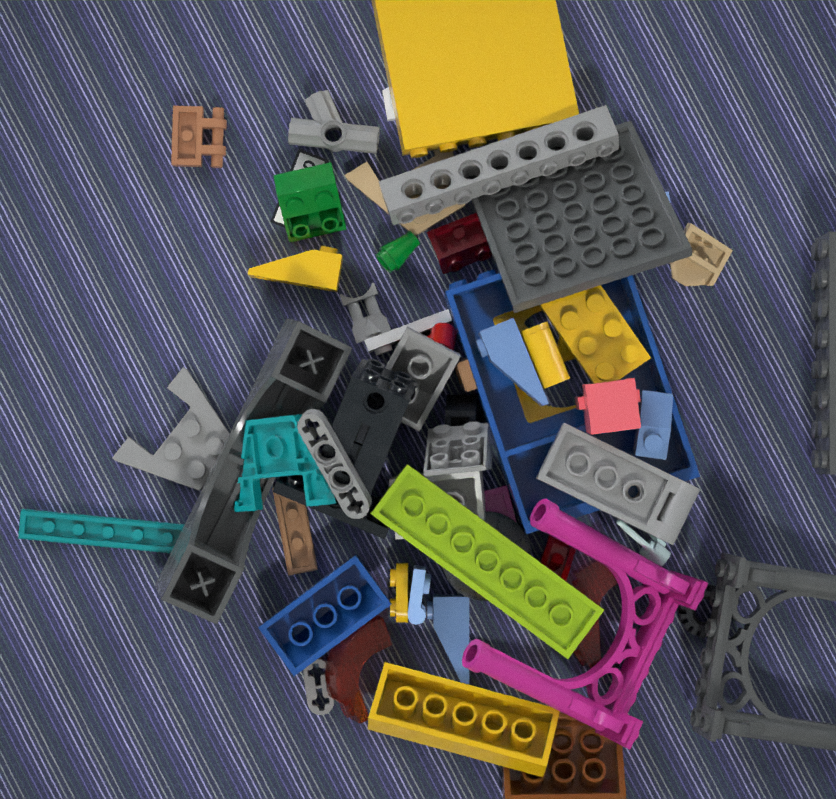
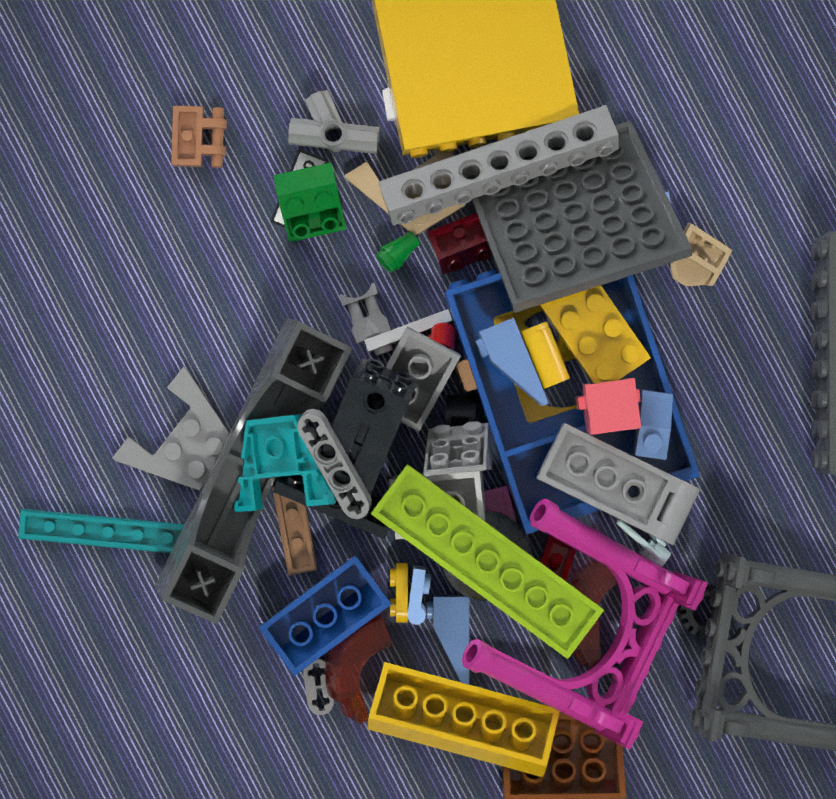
yellow slope [248,246,343,292] -> none

